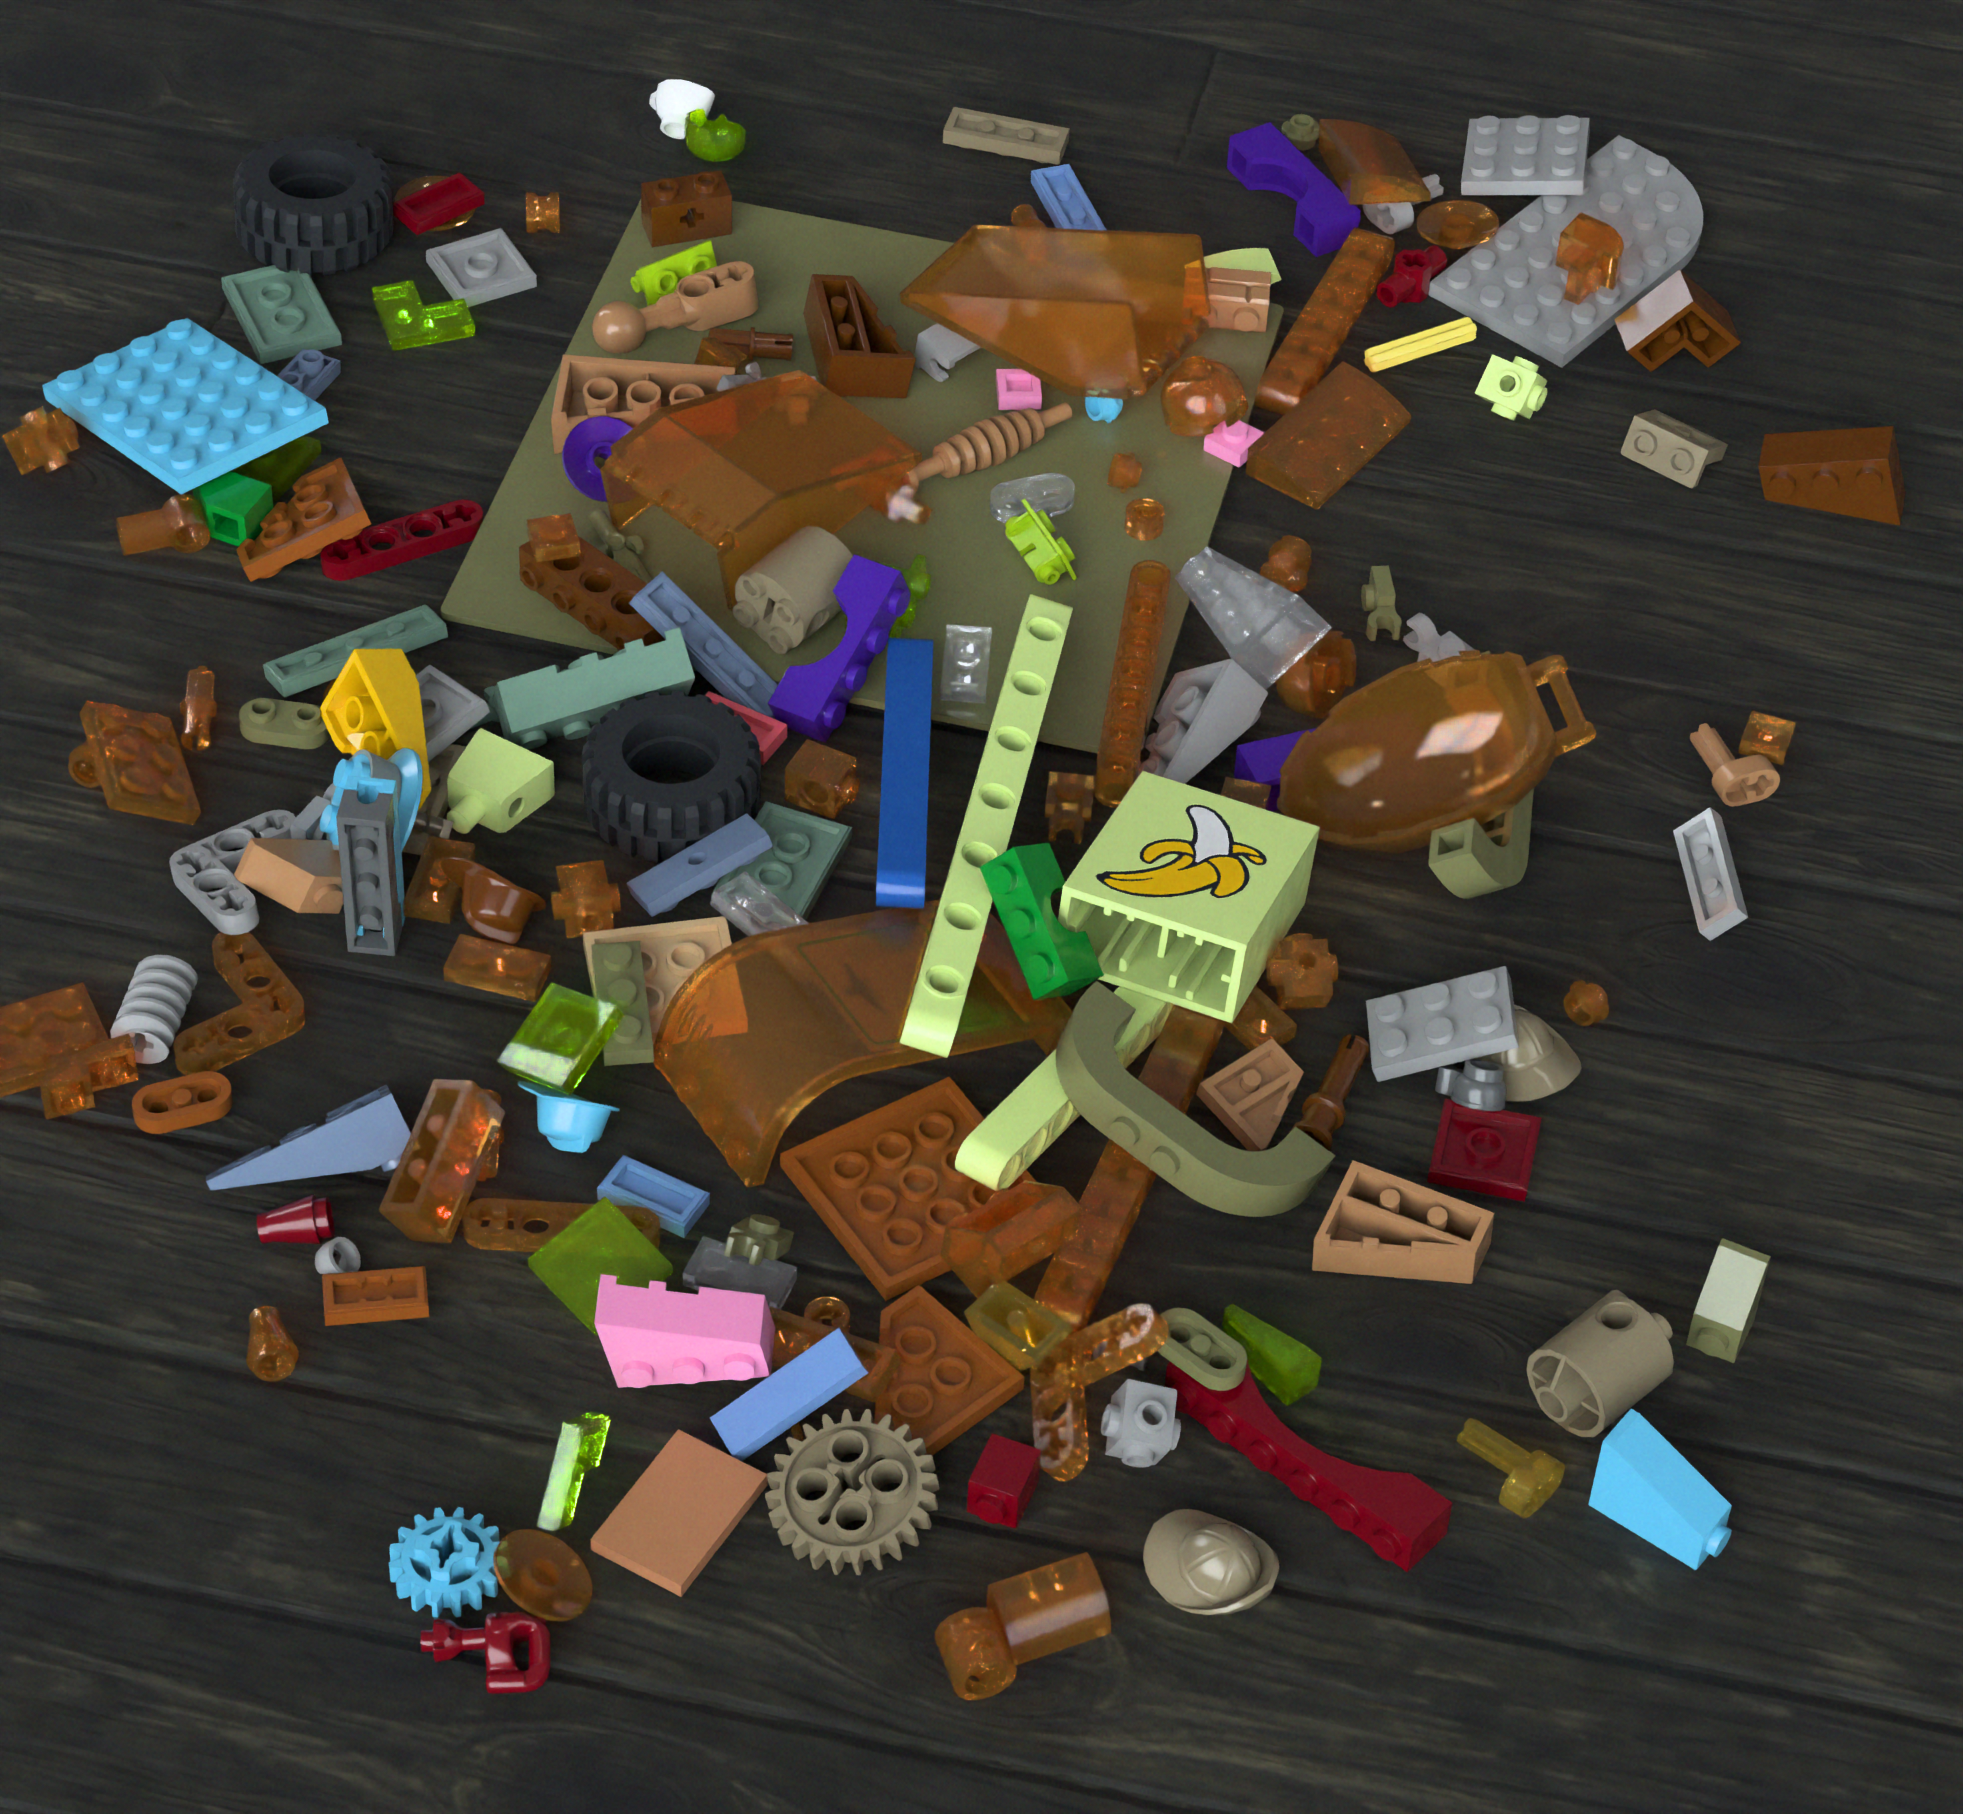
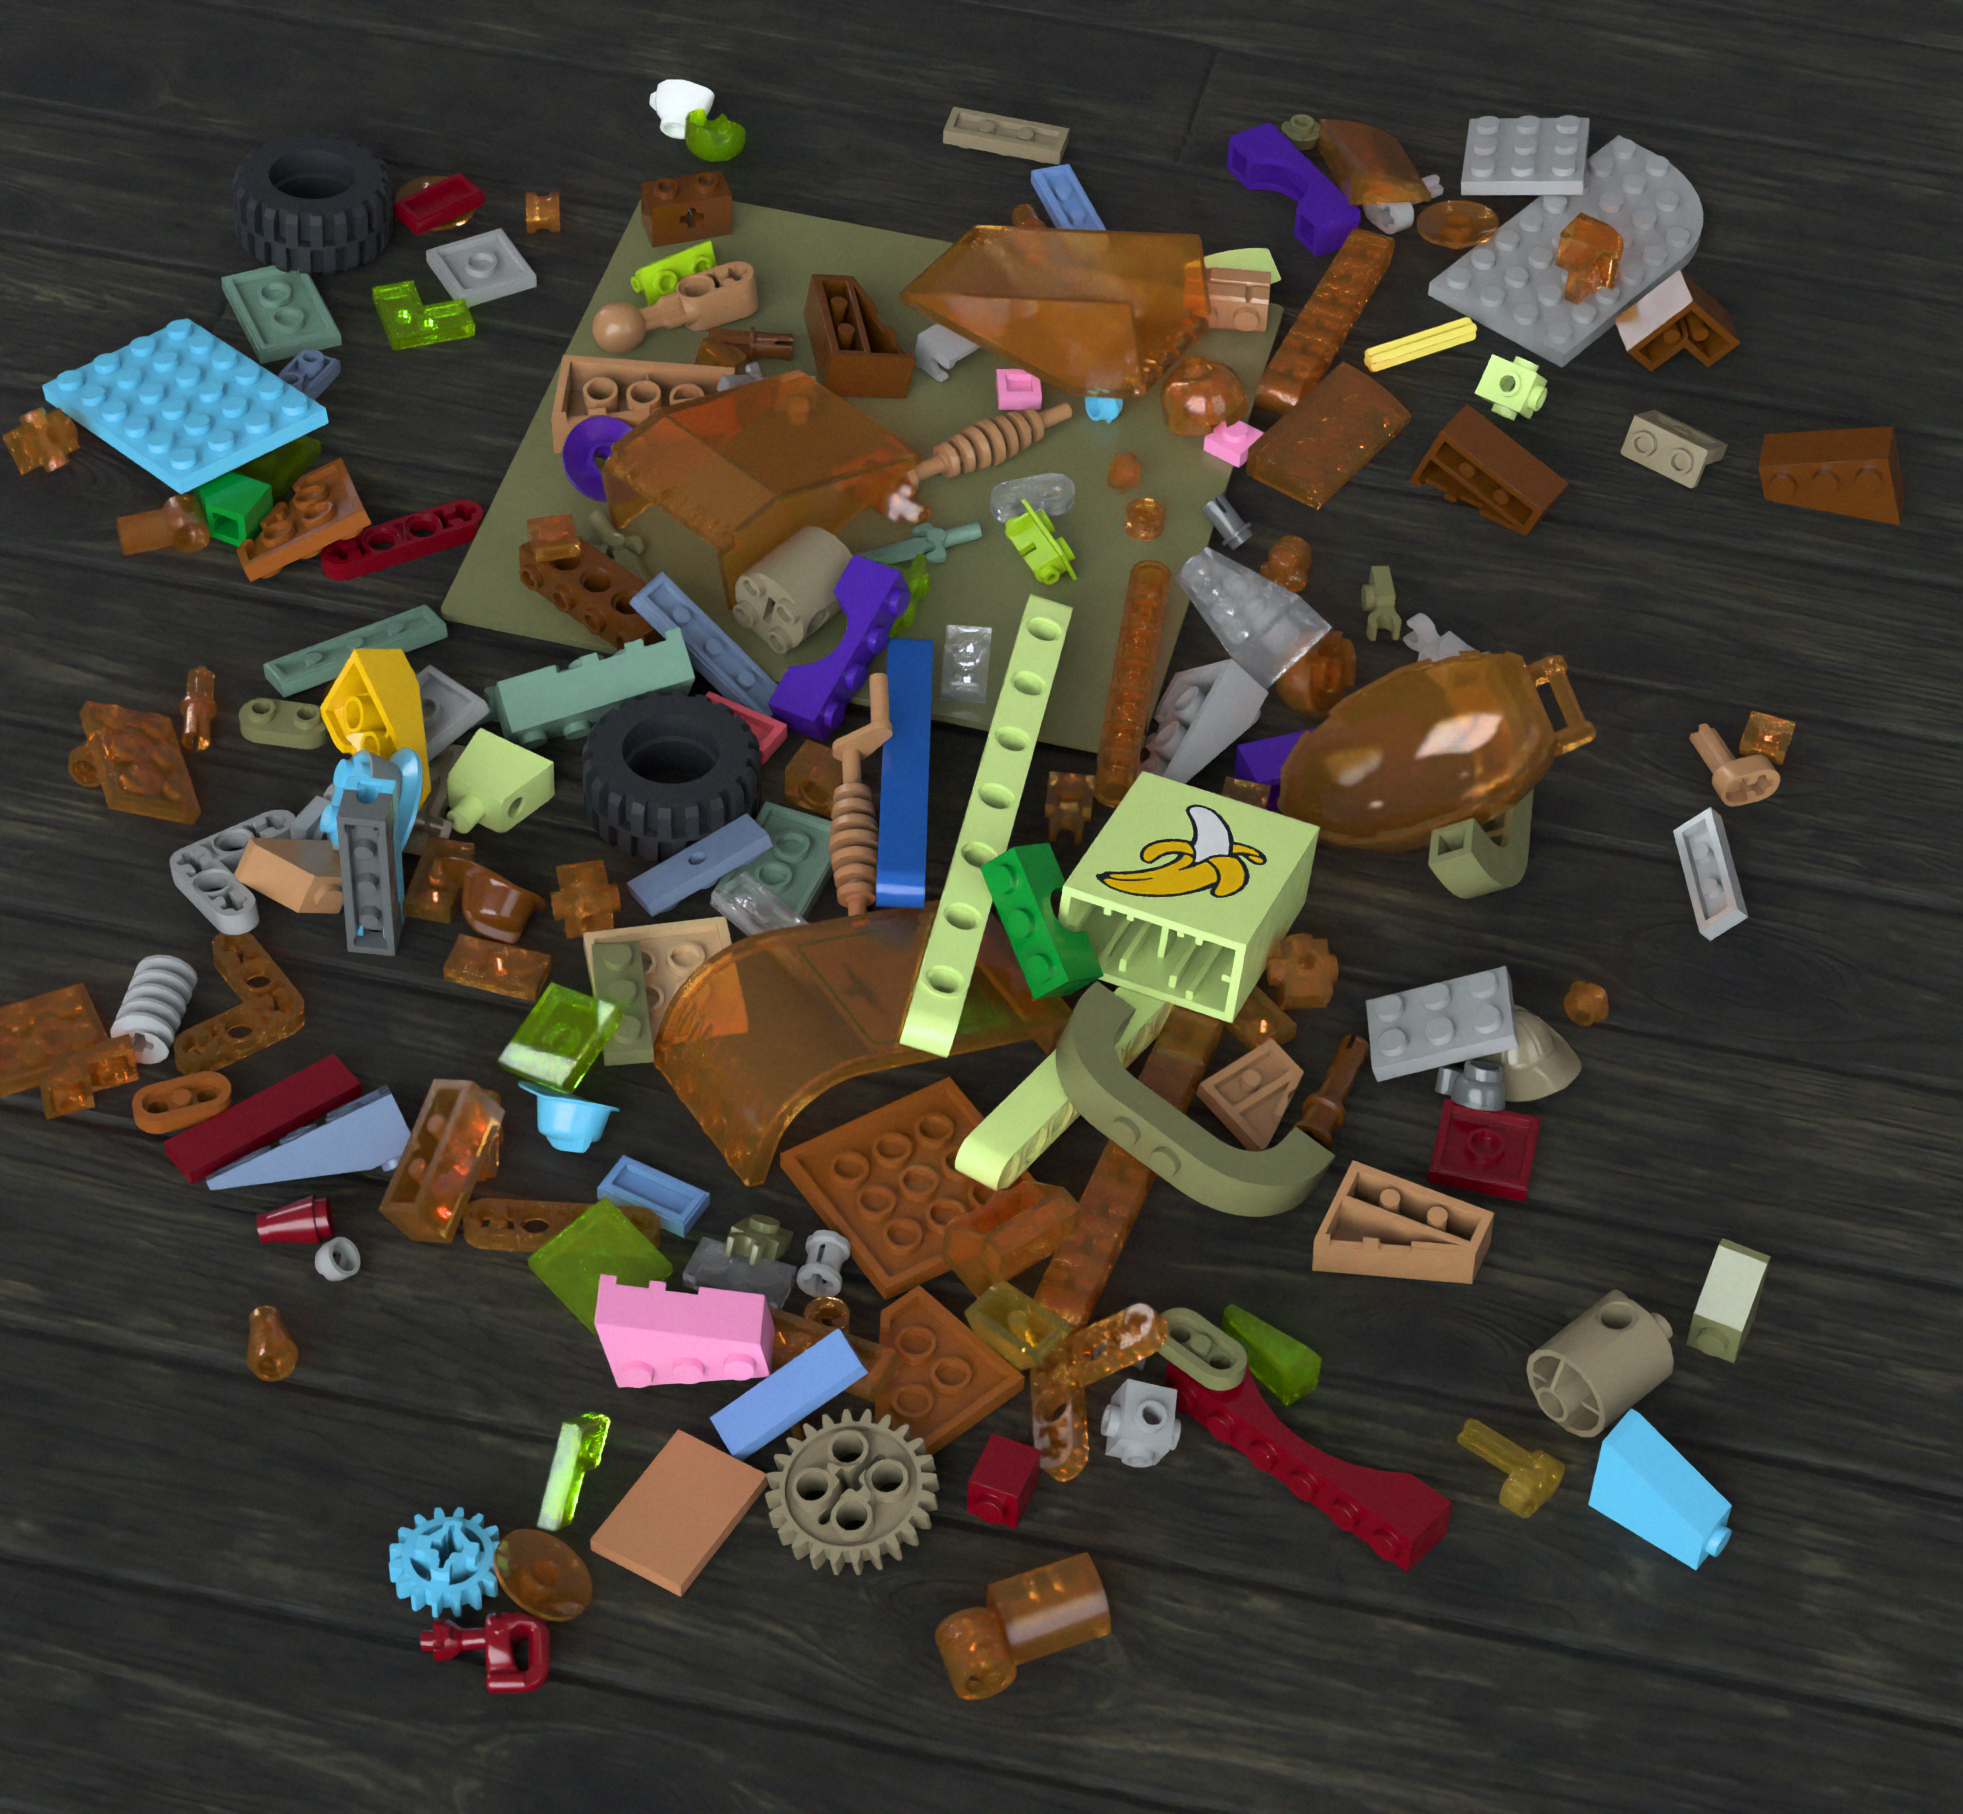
dark orange plate [322,1266,429,1326] -> none
dark tan hat [1143,1509,1279,1615] -> none
dark red axle [1376,245,1447,307] -> none
none -> dark red tile [164,1054,362,1184]
none -> light grey bush [796,1230,851,1298]
none -> medium nougat piece [829,673,893,944]
none -> sand green sword [852,522,982,566]
none -> dark grey pin [1200,492,1254,550]
none -> reddish brown wedge [1409,404,1569,536]

